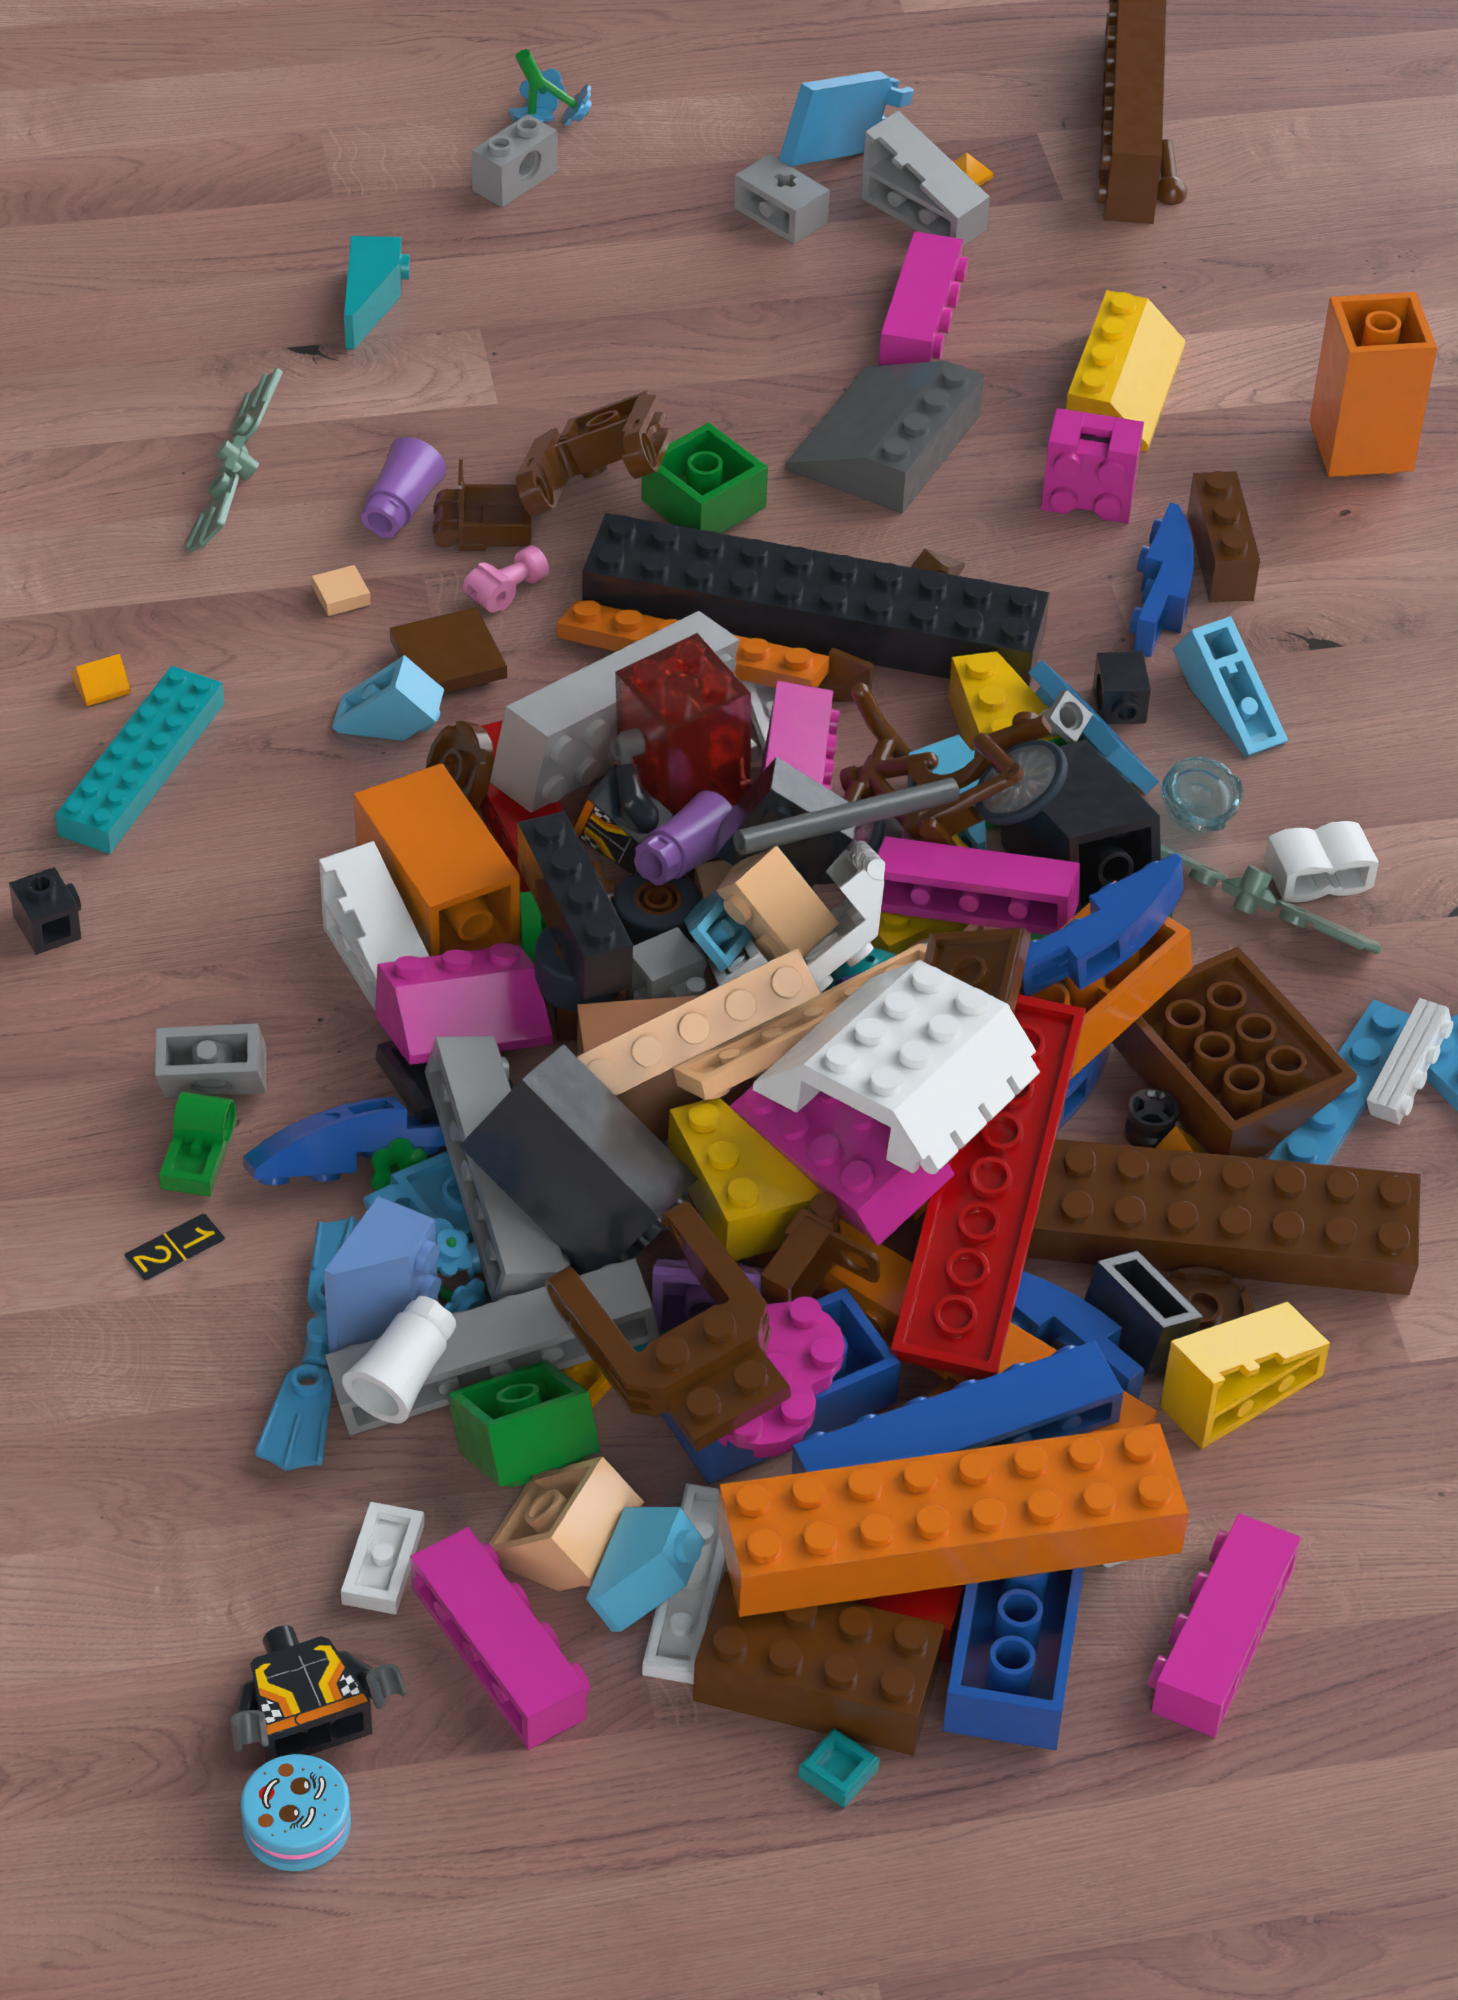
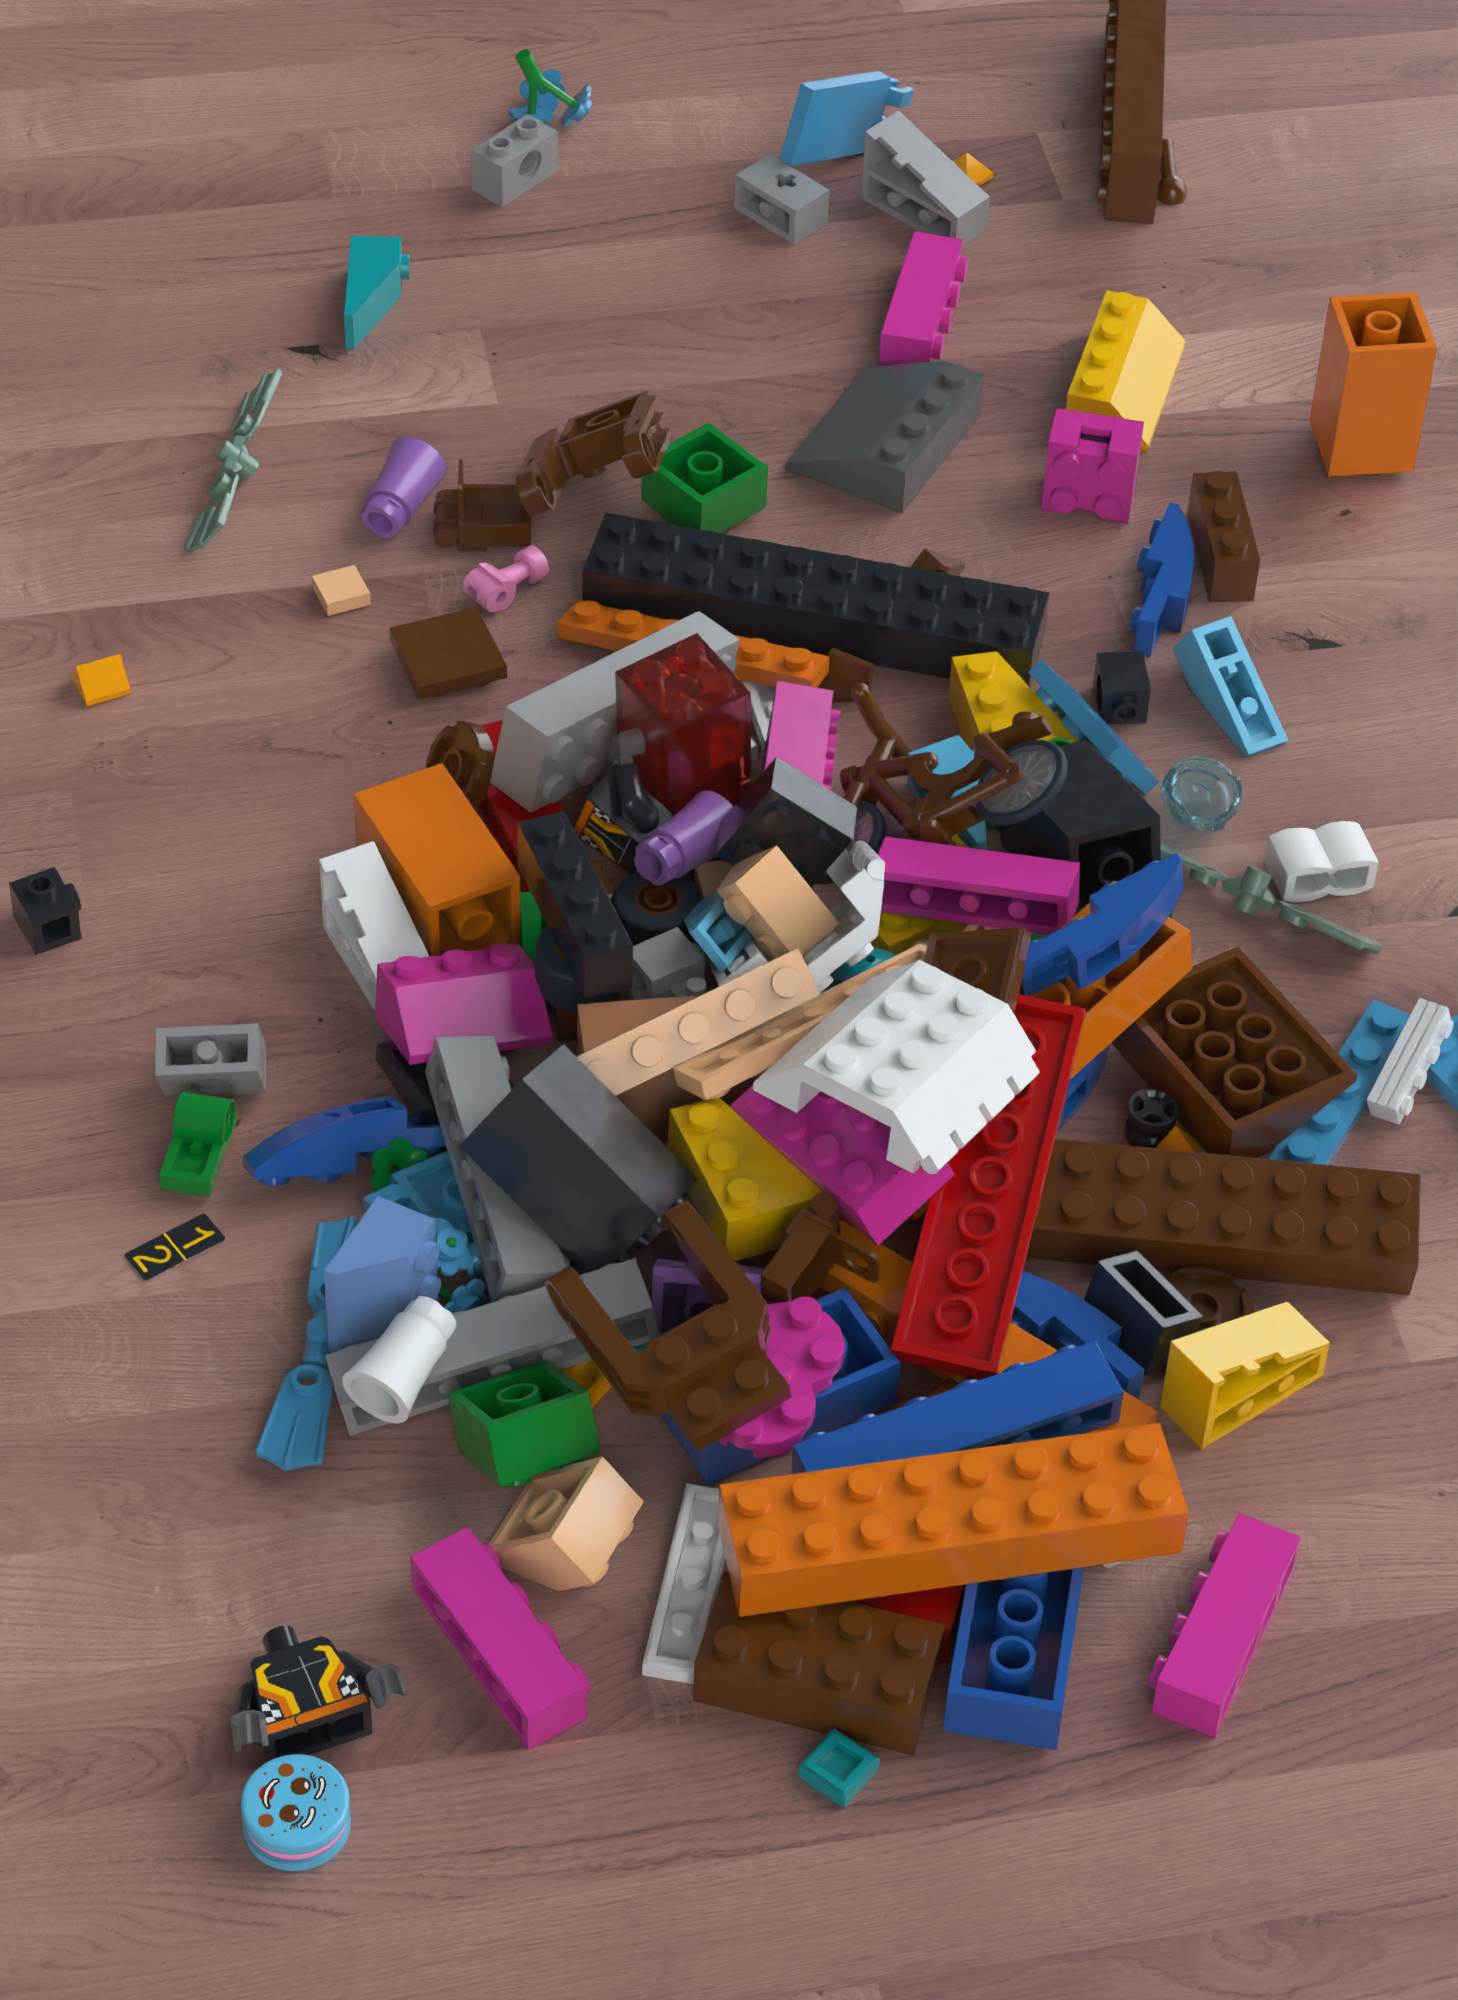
teal piece [55,665,225,854] -> none
medium azure slope [332,655,444,741] -> none
white plate [341,1502,425,1615] -> none
medium azure slope [586,1507,705,1632] -> none
dark grey piece [733,778,960,855] -> none
light grey piece [1039,690,1093,744] -> none

